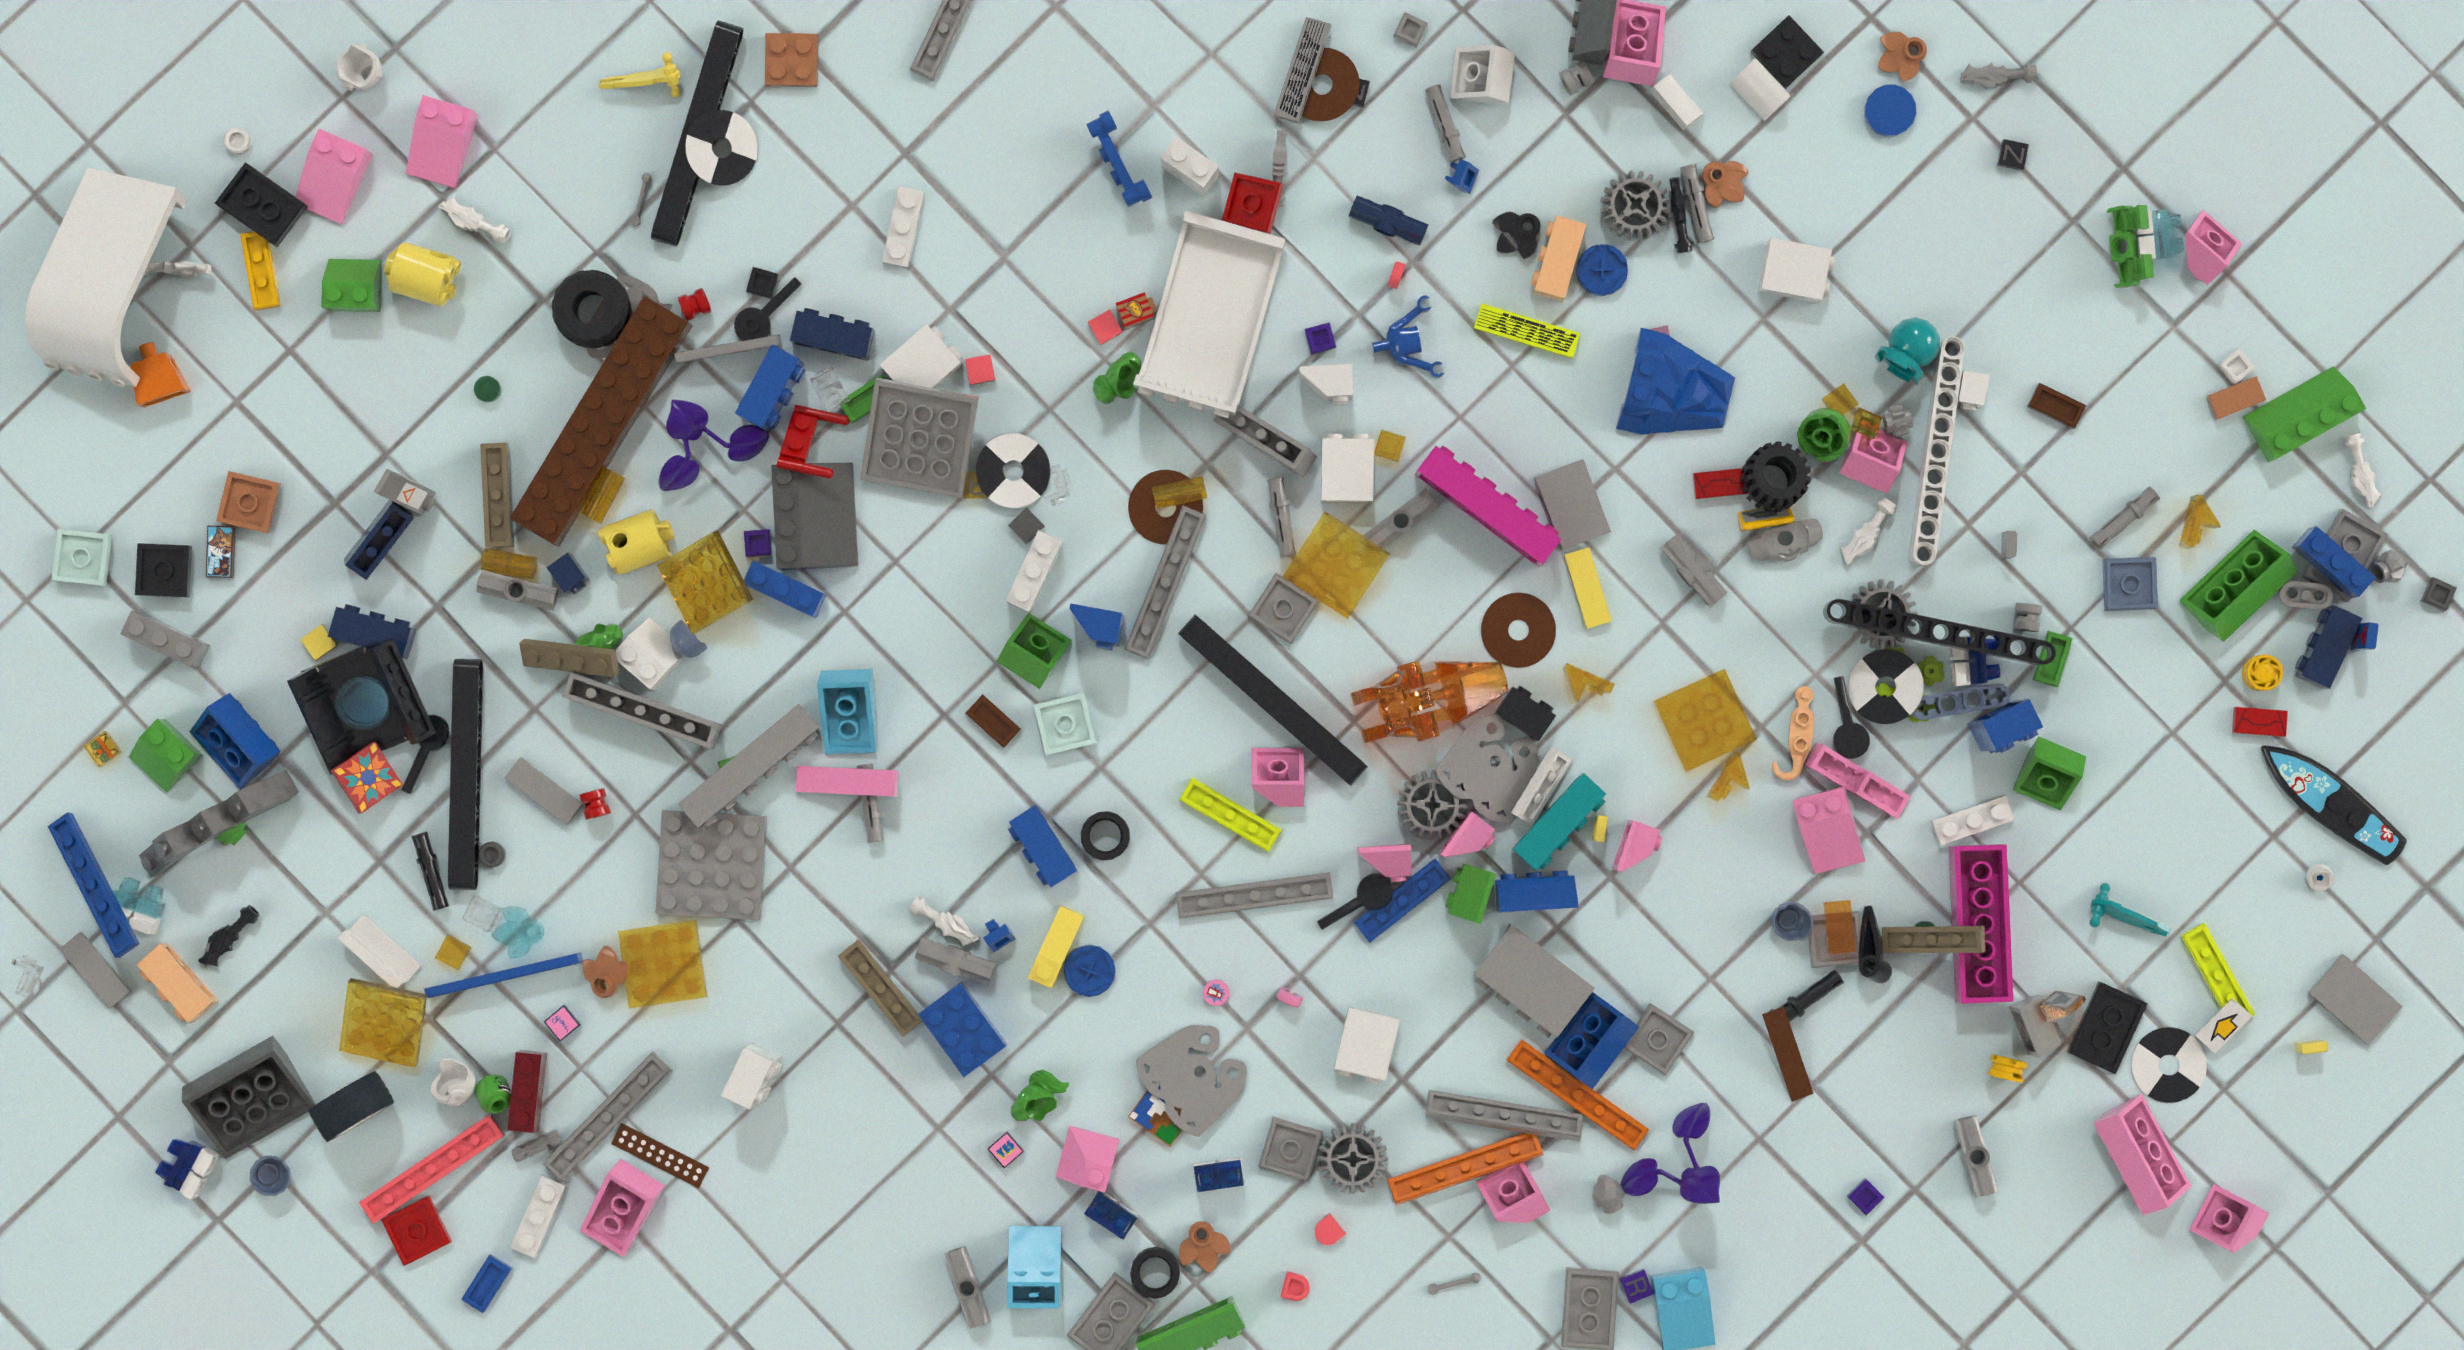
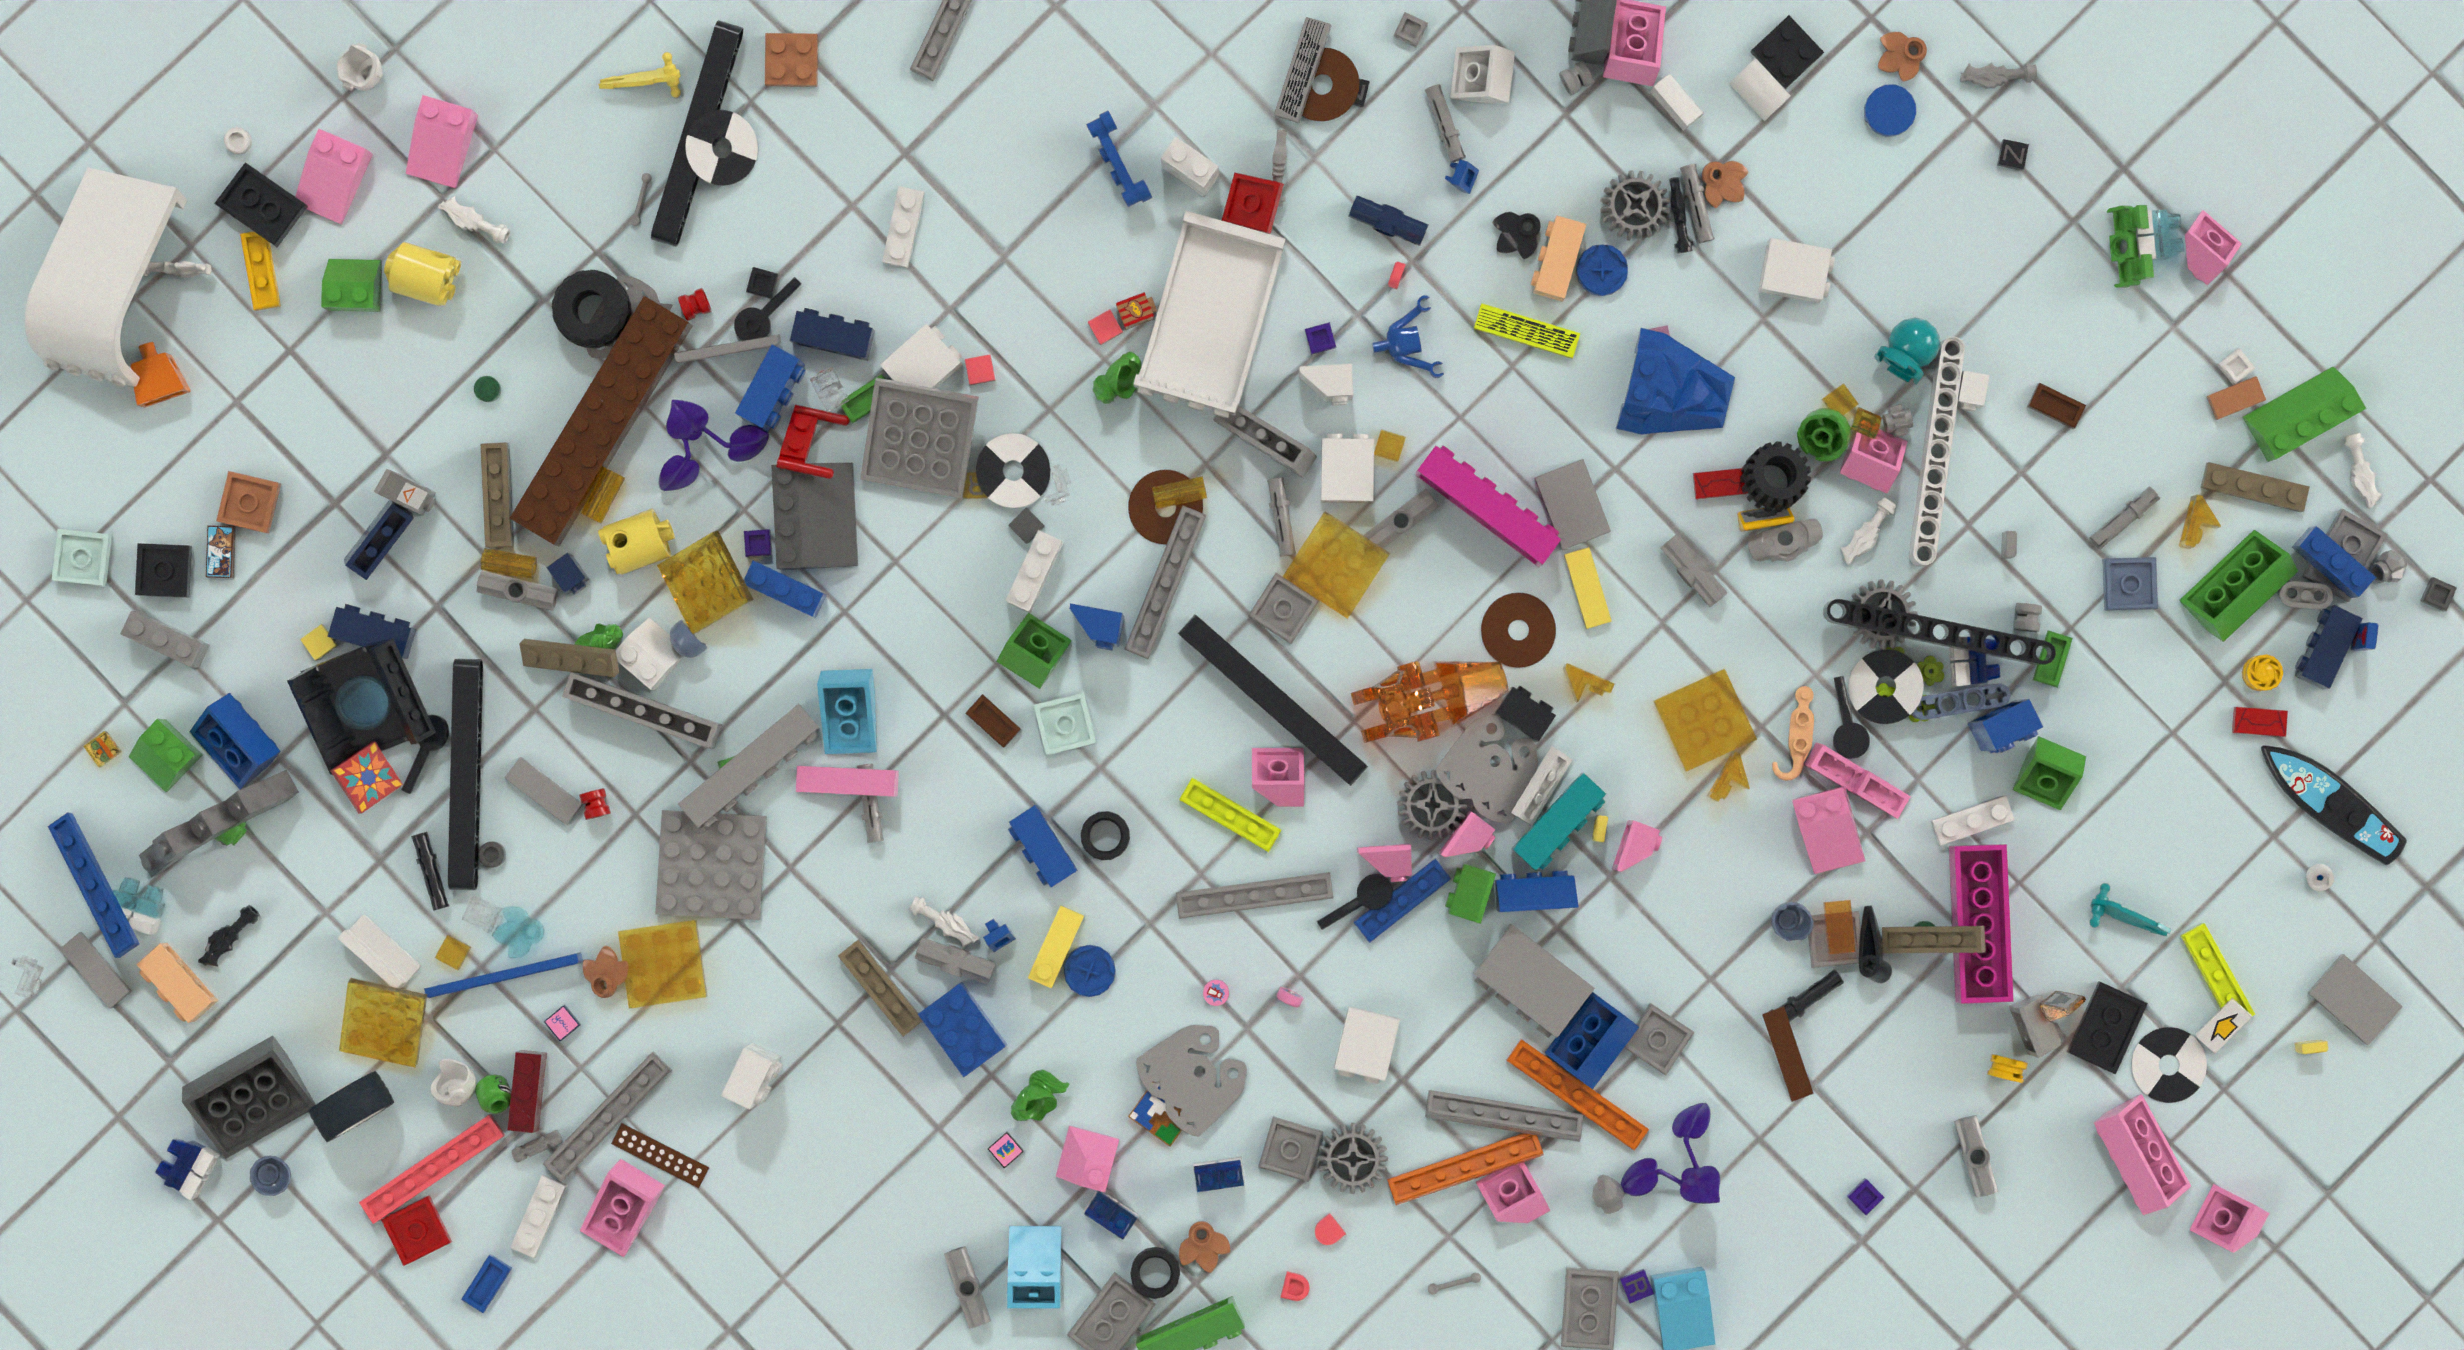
none -> dark tan plate [2201,462,2310,512]

